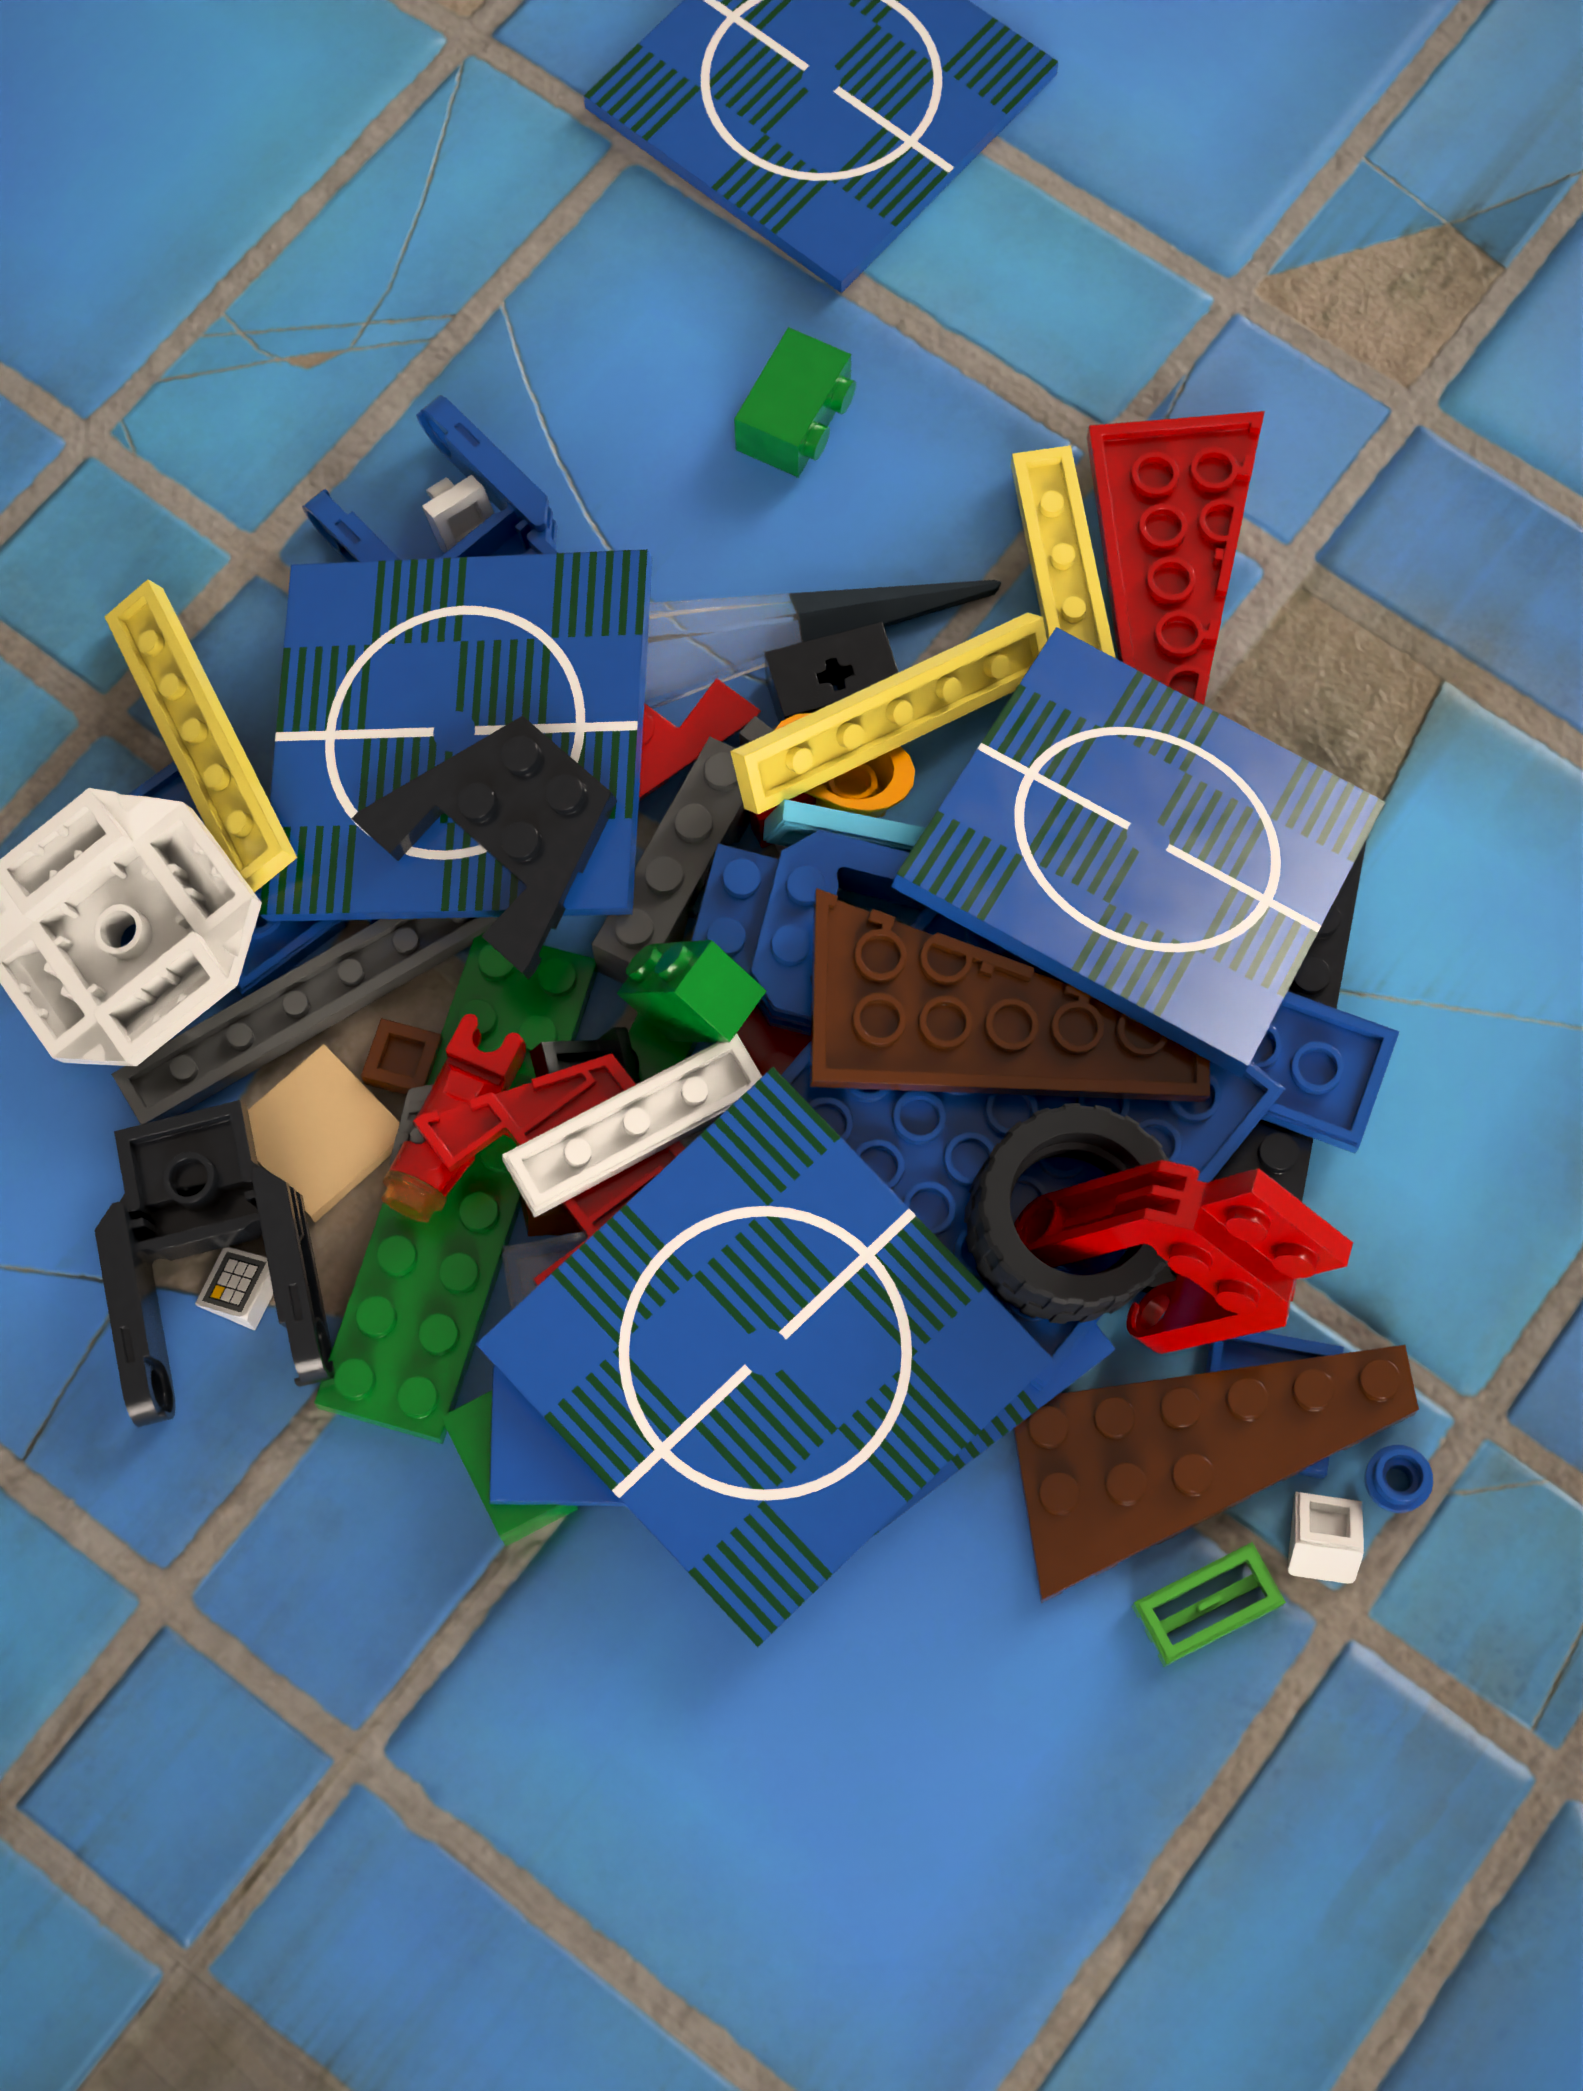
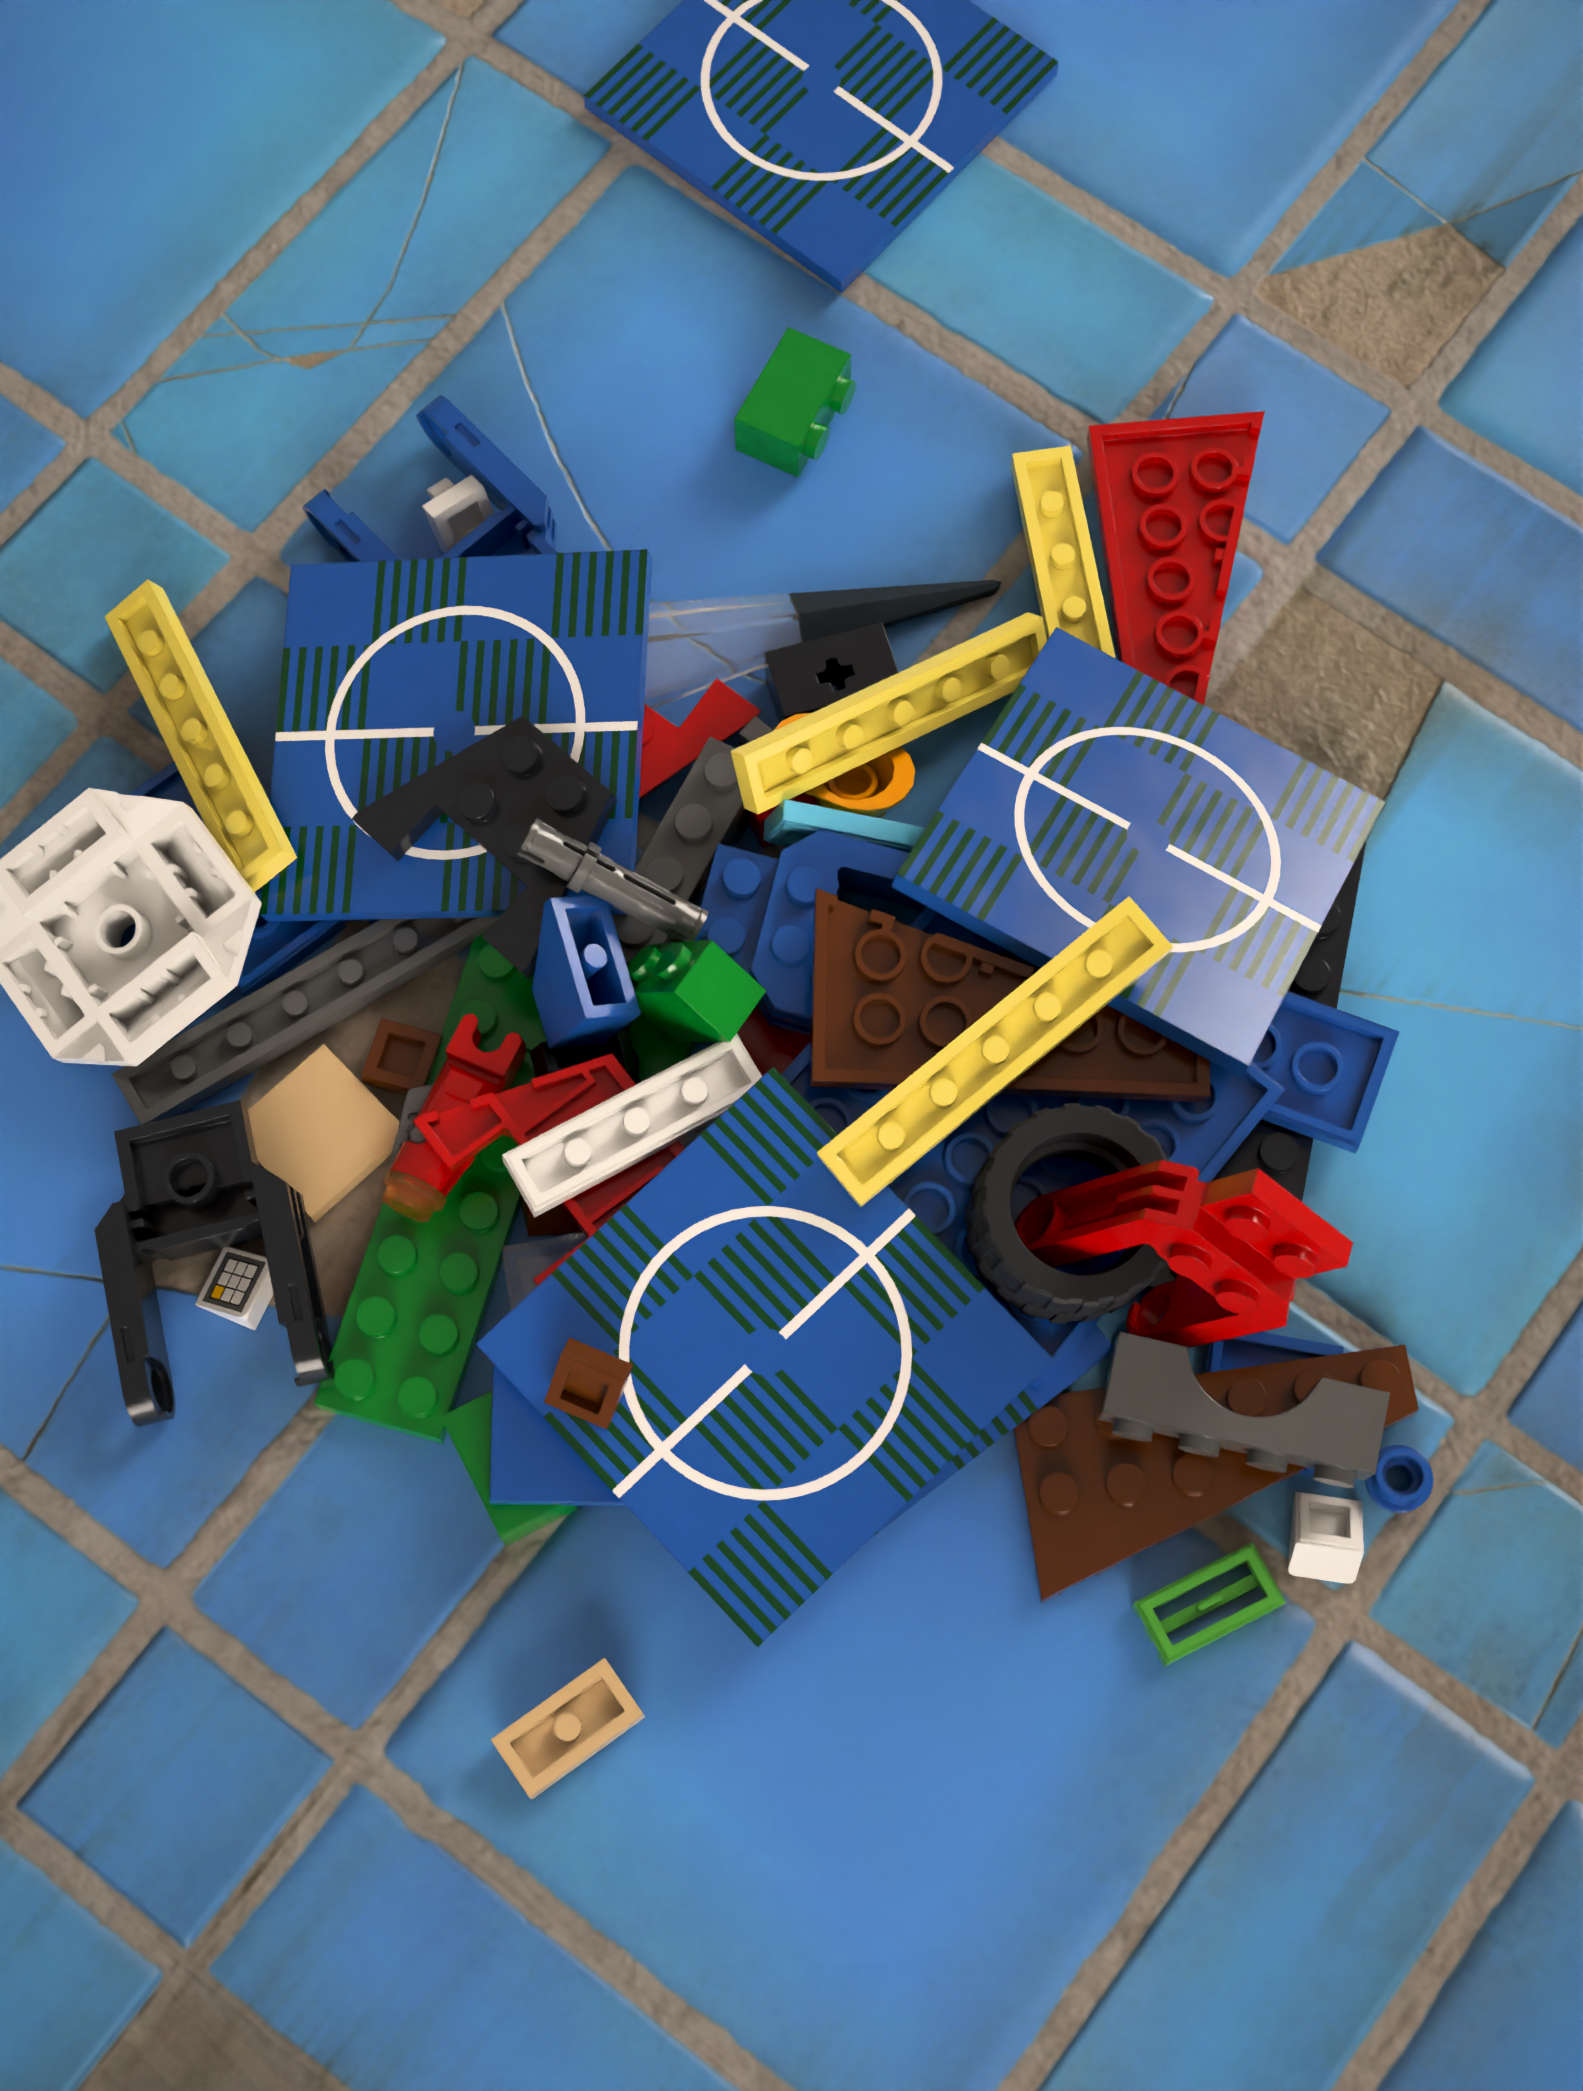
none -> tan plate [491,1658,645,1800]
none -> dark grey pin [516,818,709,942]
none -> blue slope [532,895,641,1049]
none -> reddish brown plate [544,1338,633,1429]
none -> light yellow plate [817,896,1173,1208]
none -> dark grey arch [1098,1332,1390,1488]

